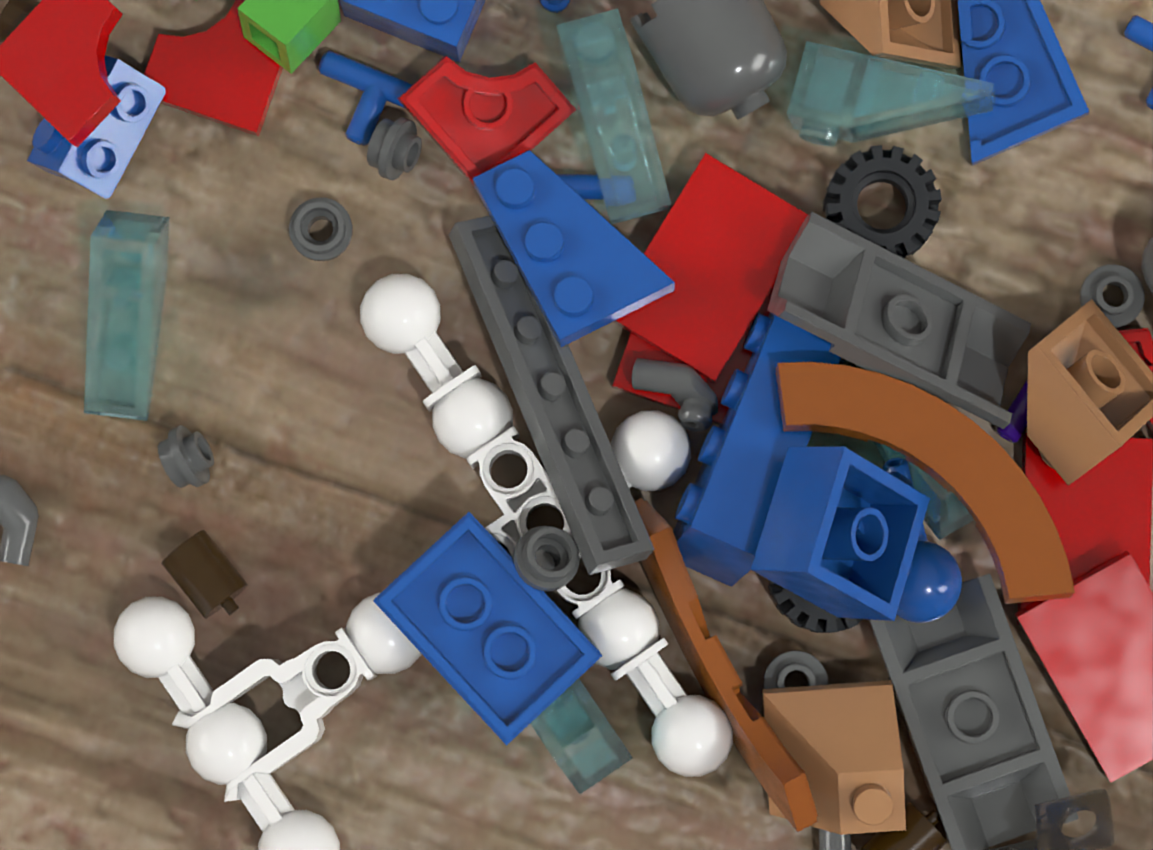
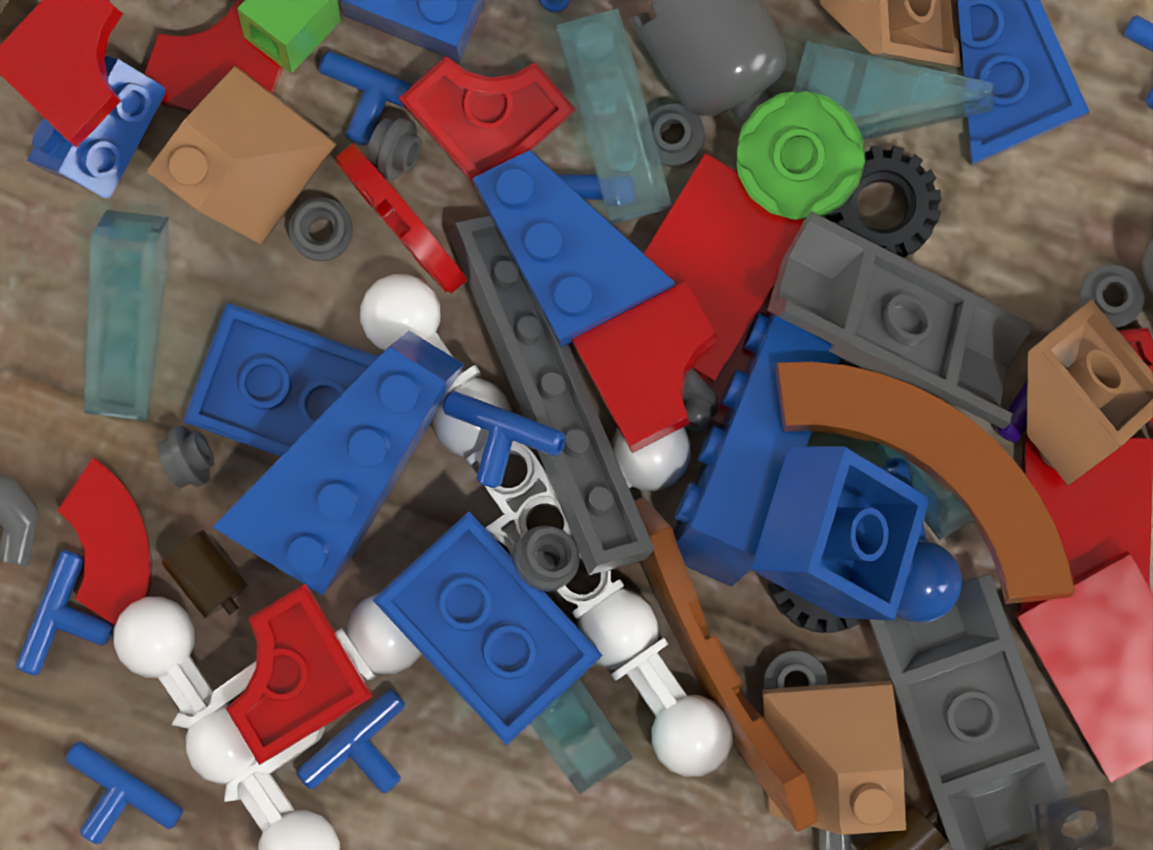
none -> blue piece [16,550,113,676]
none -> red tile [57,458,153,625]
none -> blue piece [66,741,183,845]
none -> medium nougat slope [146,66,337,244]
none -> blue tile [183,303,378,457]
none -> blue wedge [213,330,464,595]
none -> red tile [226,584,374,765]
none -> blue piece [297,689,405,793]
none -> red tile [336,143,468,294]
none -> blue piece [443,391,566,488]
none -> red tile [572,281,717,453]
none -> dark grey plate [642,103,705,167]
none -> bright green tile [736,91,866,220]

